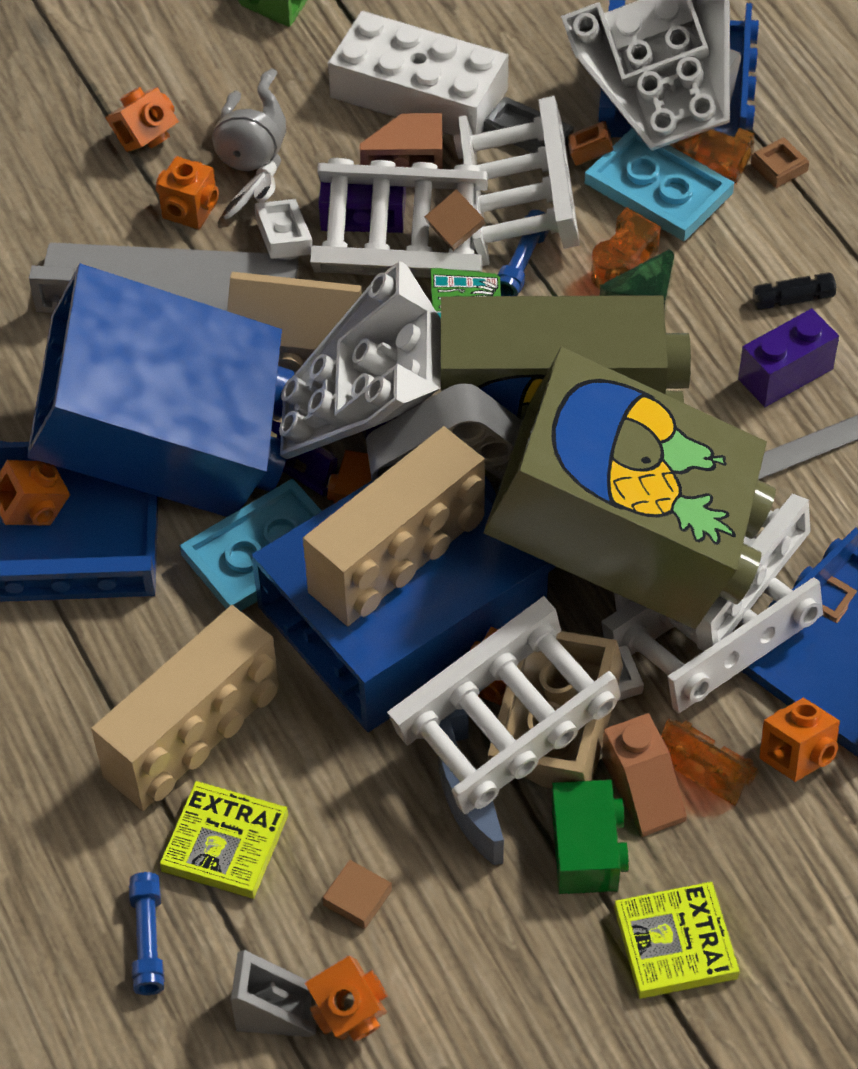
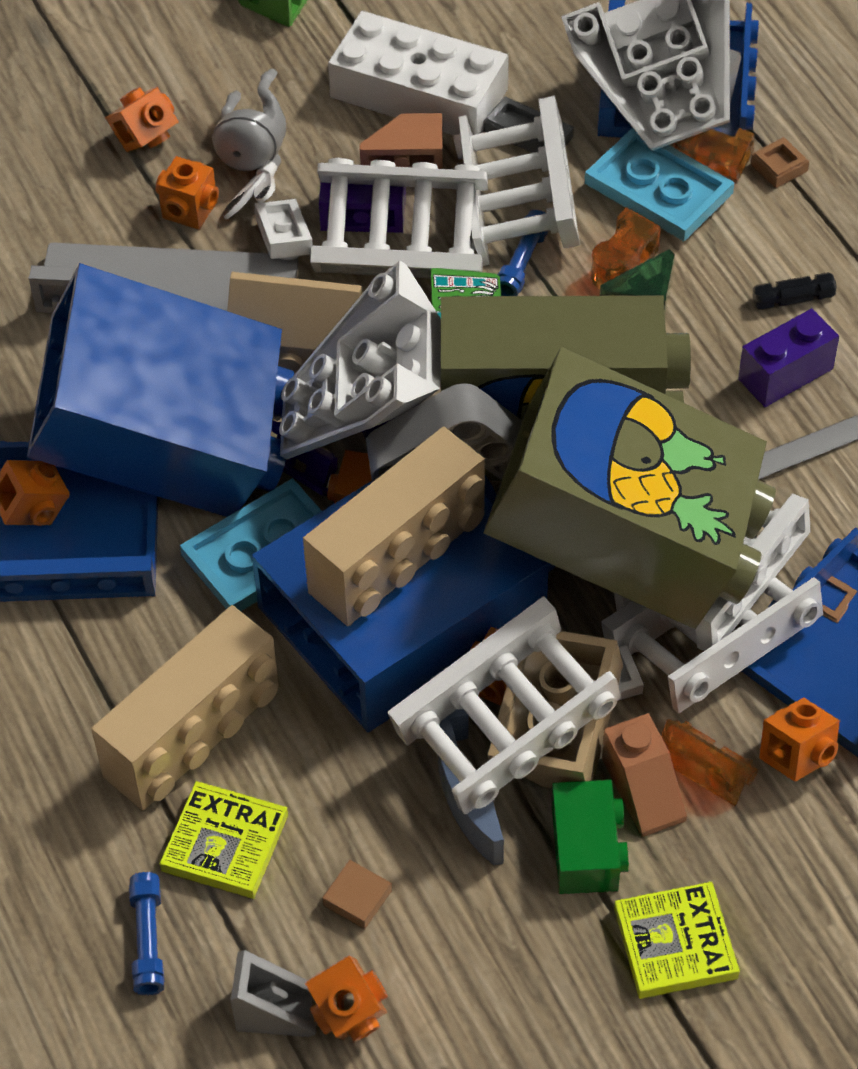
medium nougat tile [424,189,486,251] -> none
dark orange tile [568,121,614,166] -> none

